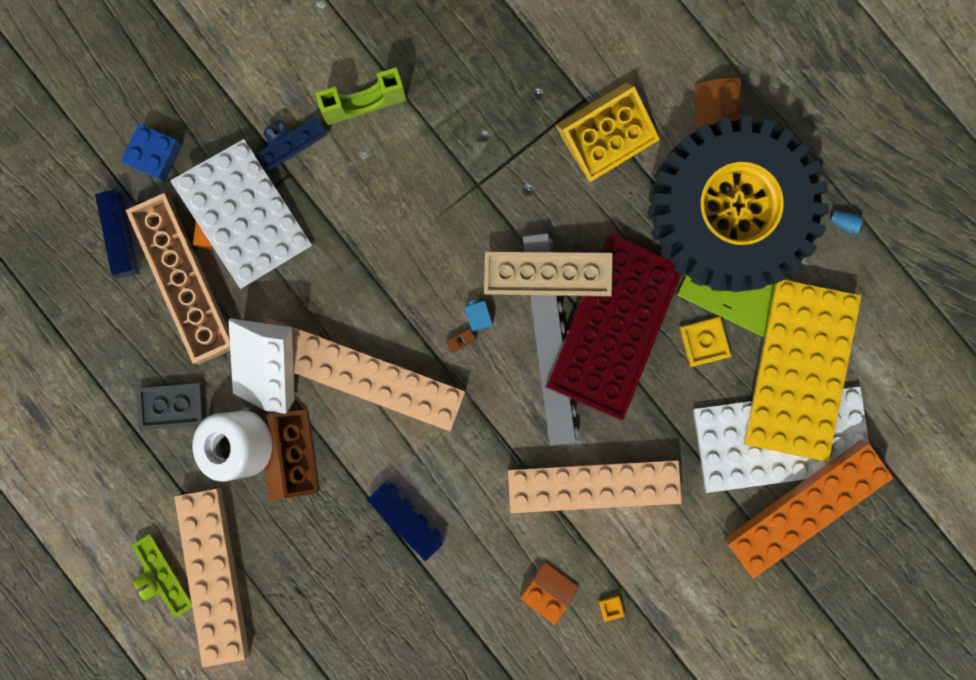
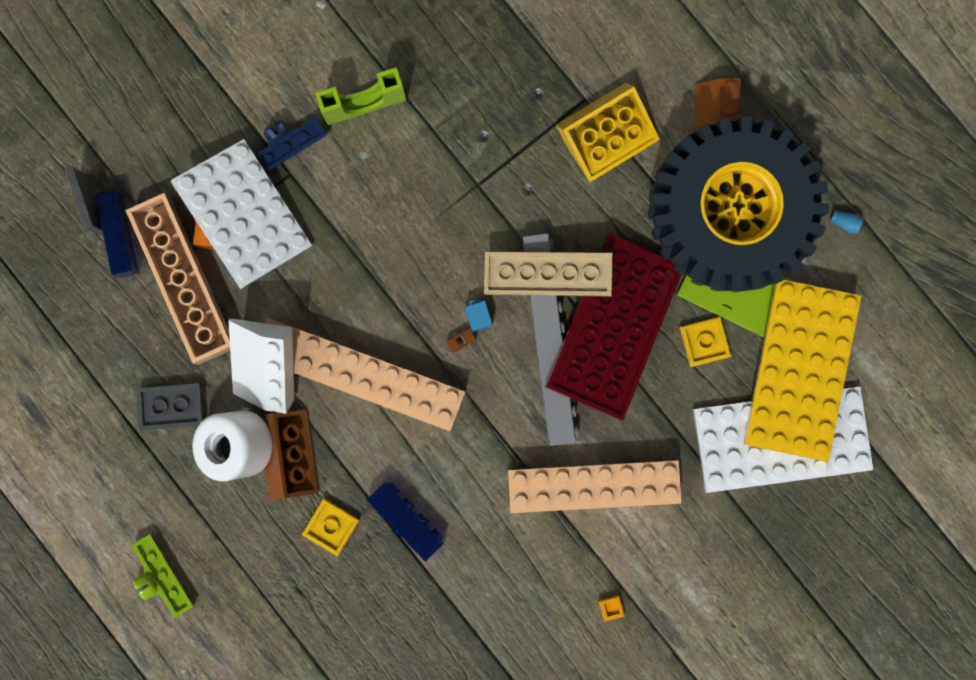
blue brick [121,123,182,183] -> none
light nougat brick [174,488,250,668] -> none
orange slope [520,562,579,625] -> none
orange brick [724,440,893,579] -> none
none -> flat silver tile [65,166,105,235]
none -> yellow tile [302,498,360,556]

